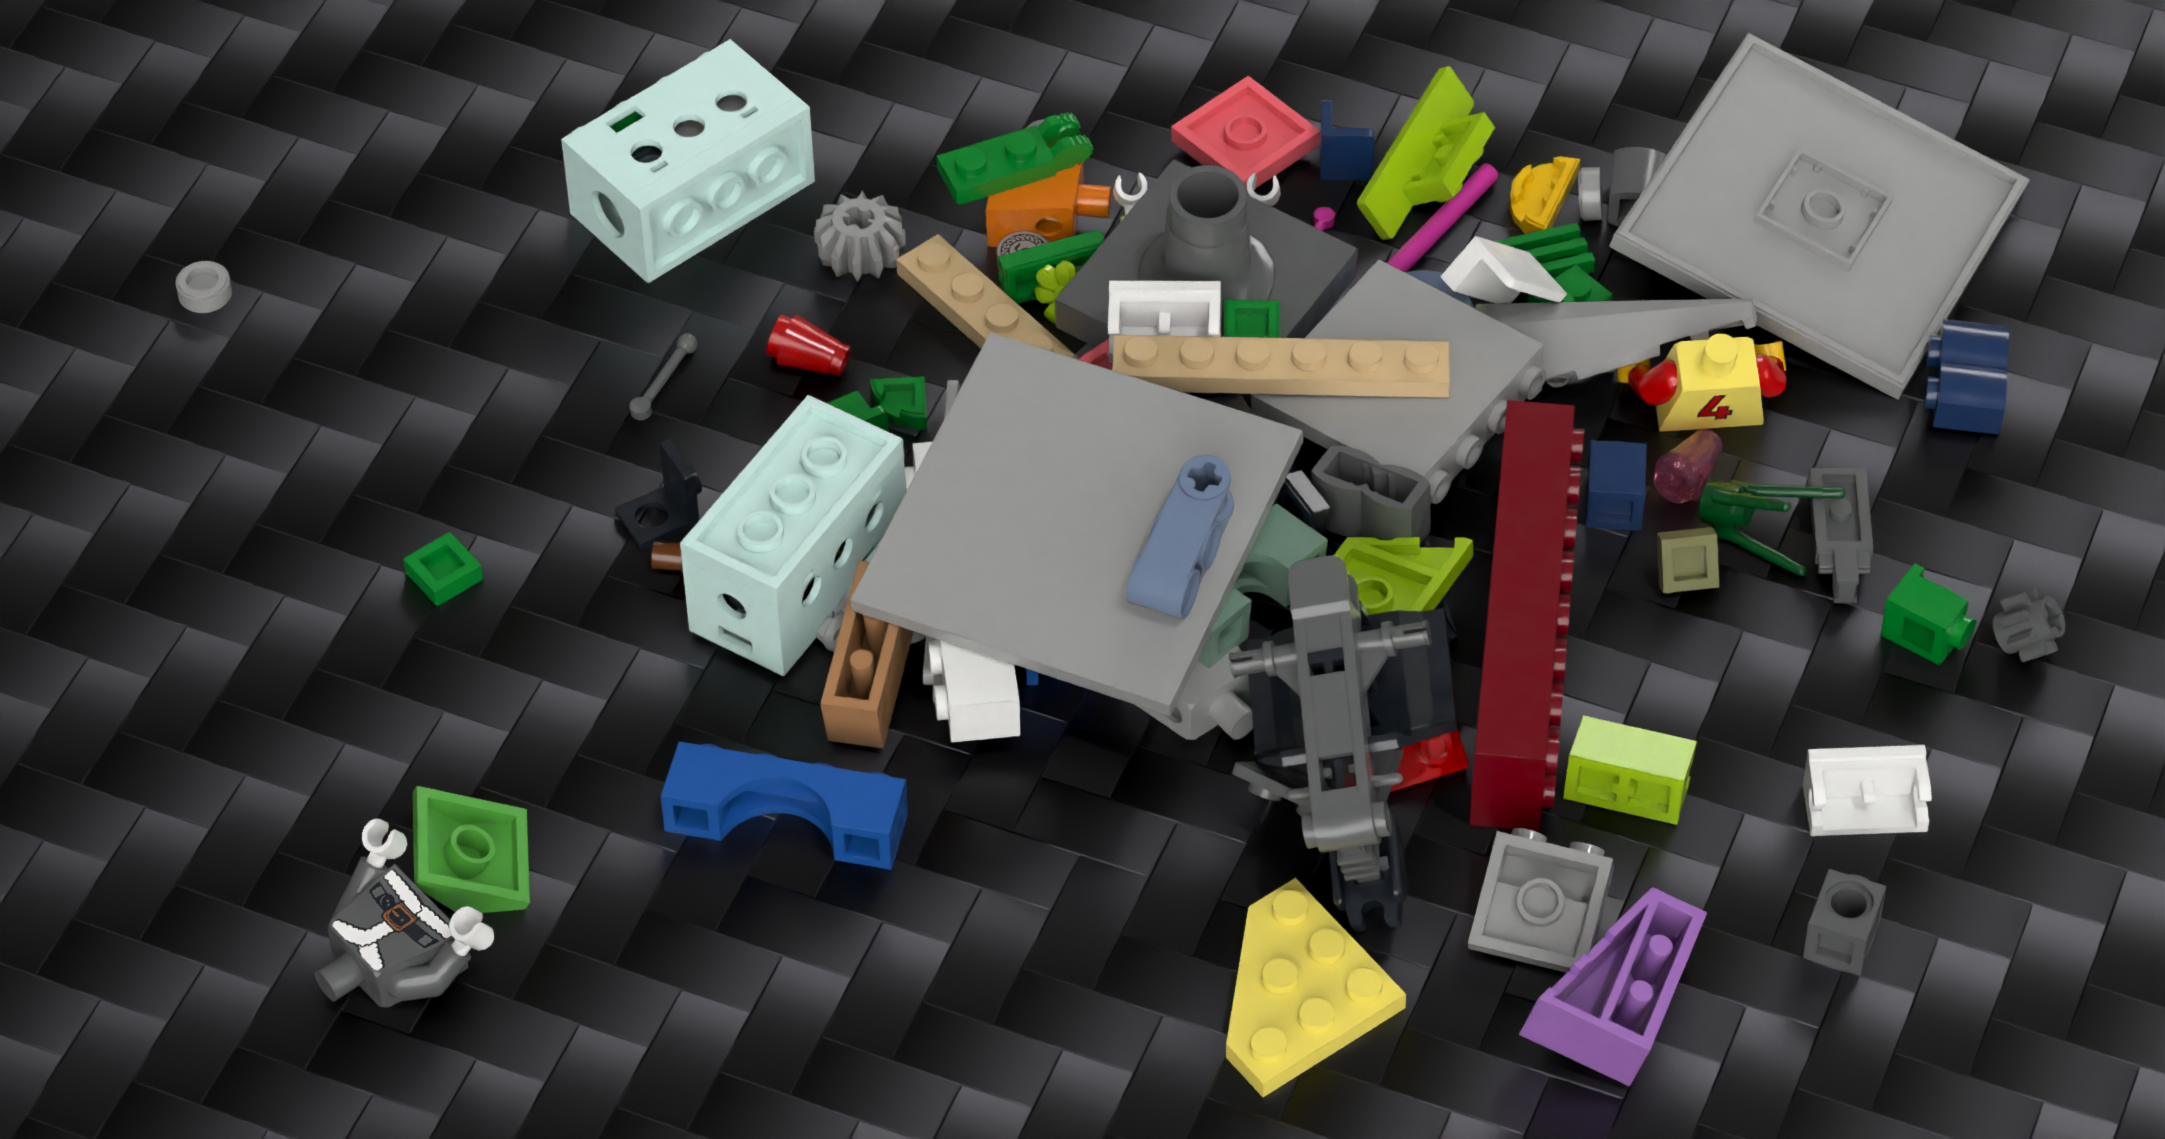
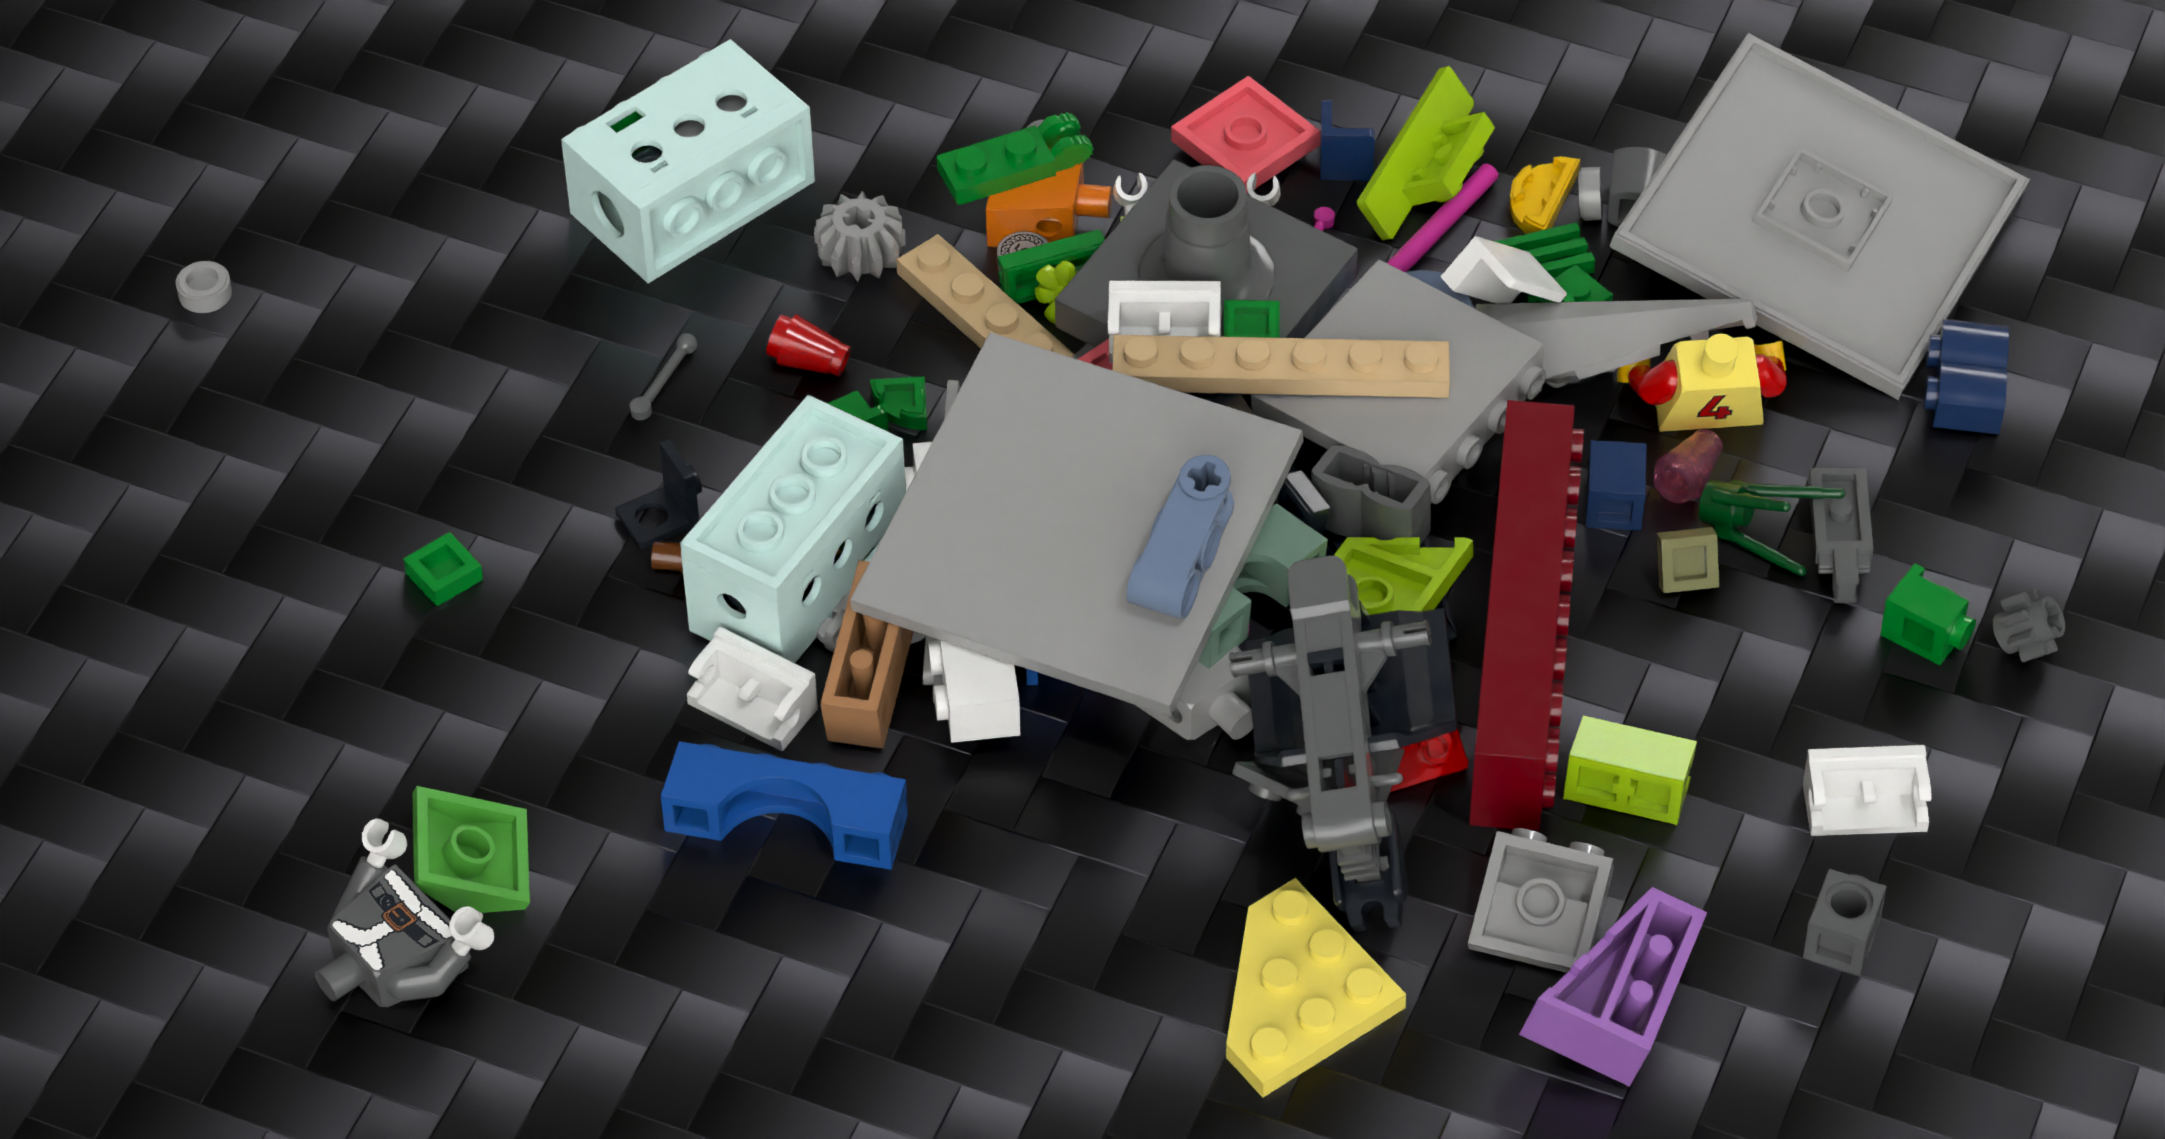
none -> white hinge [687,626,818,751]

